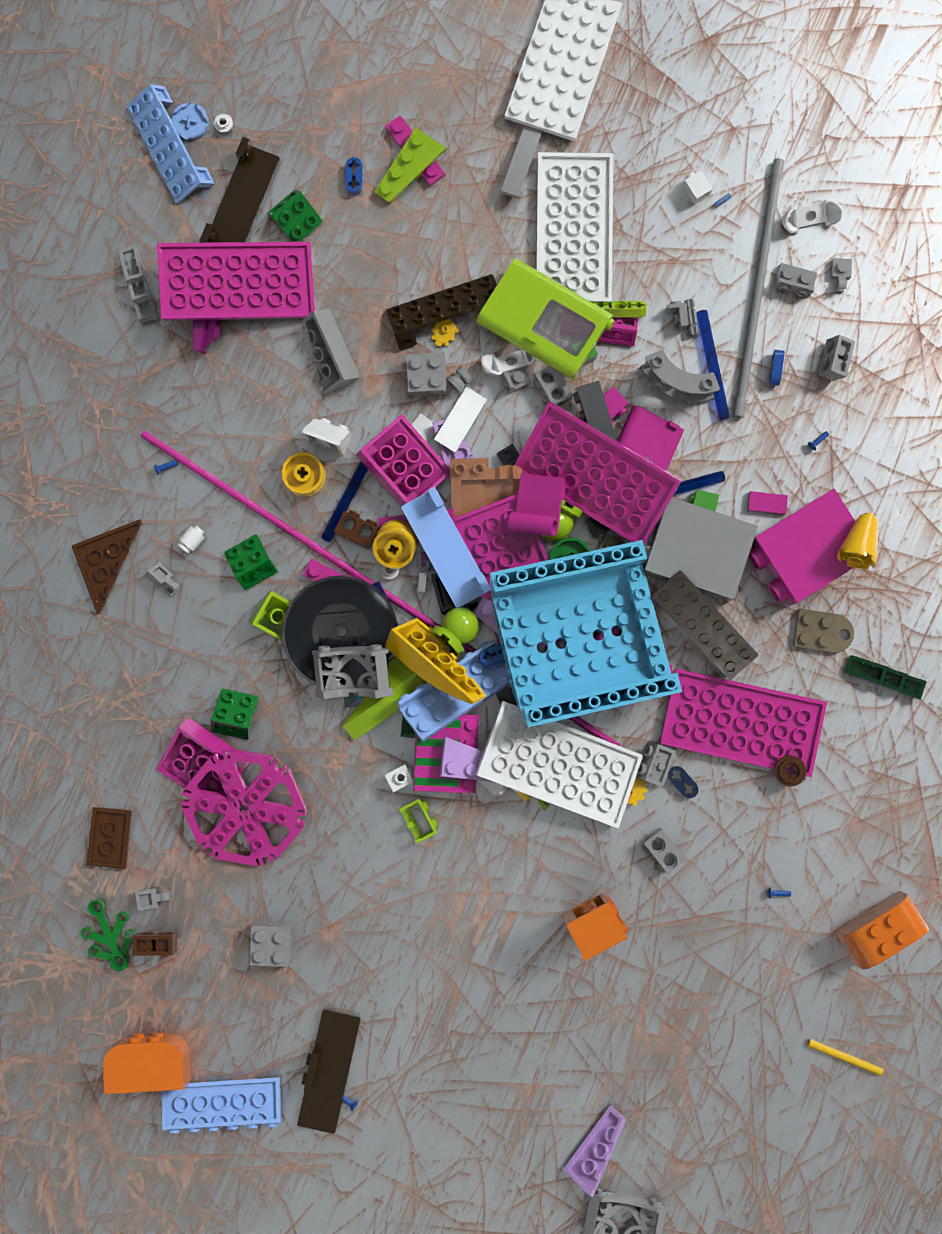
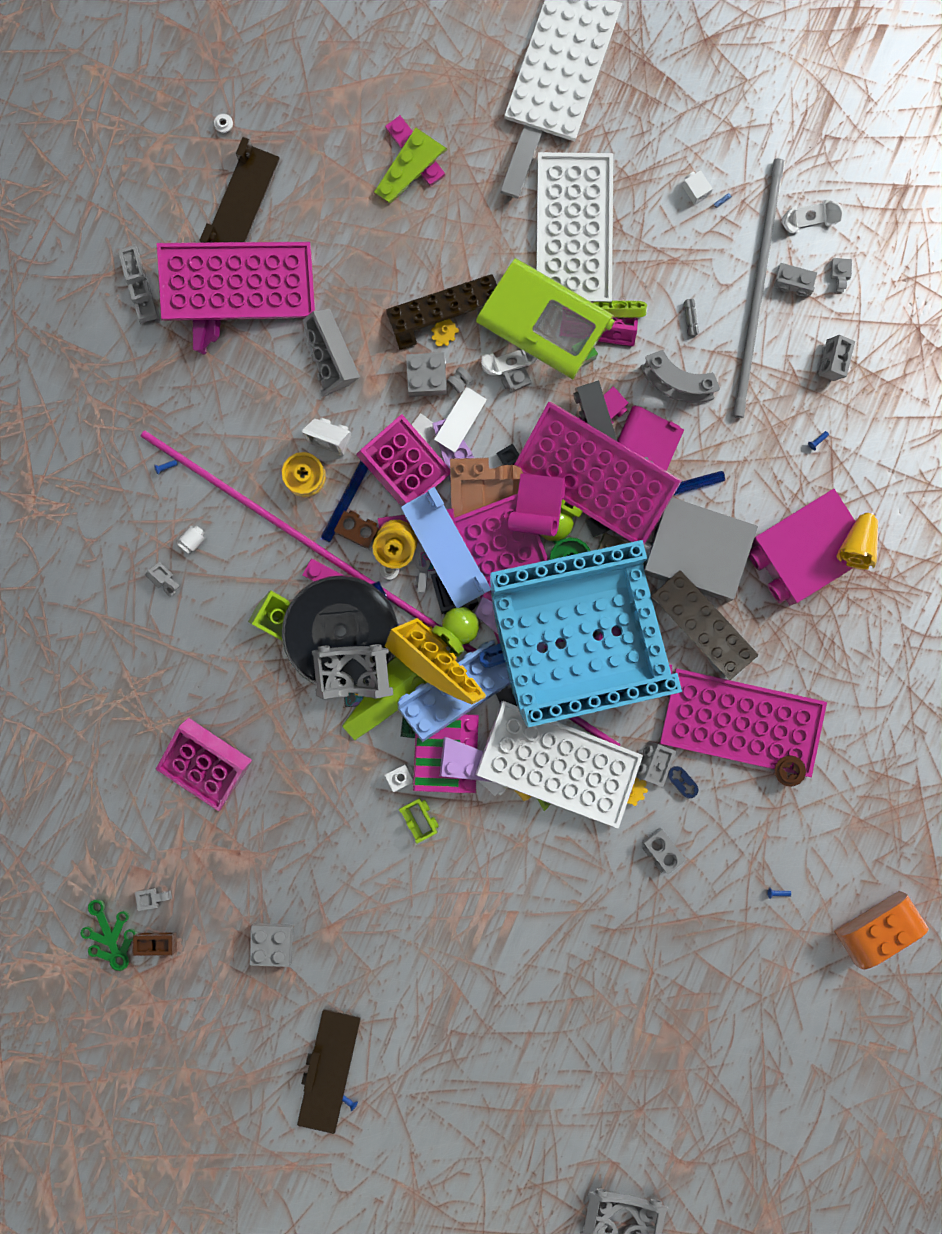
reddish brown tile [71,519,142,614] -> none
reddish brown tile [87,807,133,869] -> none
orange brick [103,1032,191,1094] -> none
light blue bracket [127,84,215,203] -> none
light blue bracket [162,1077,283,1133] -> none
light blue tile [171,103,209,141] -> none
dark pink plate [181,748,307,866] -> none
green bracket [211,689,258,740] -> none
green bracket [224,534,278,590] -> none
green bracket [267,189,323,242] -> none
blue beam [345,157,363,195] -> none
light grey brick [533,366,573,406] -> none
orange brick [562,893,629,961] -> none
lavender wing [563,1106,626,1197] -> none
light grey bracket [666,301,689,331] -> none
bright green brick [688,489,719,511] -> none
clear blue axle [696,310,730,420] -> none
dark pink tile [747,491,788,515] -> none
blue beam [769,349,785,386] -> none
dark tan plate [793,608,854,653] -> none
yellow bar [807,1039,883,1076] -> none
dark green slope [845,655,927,700] -> none

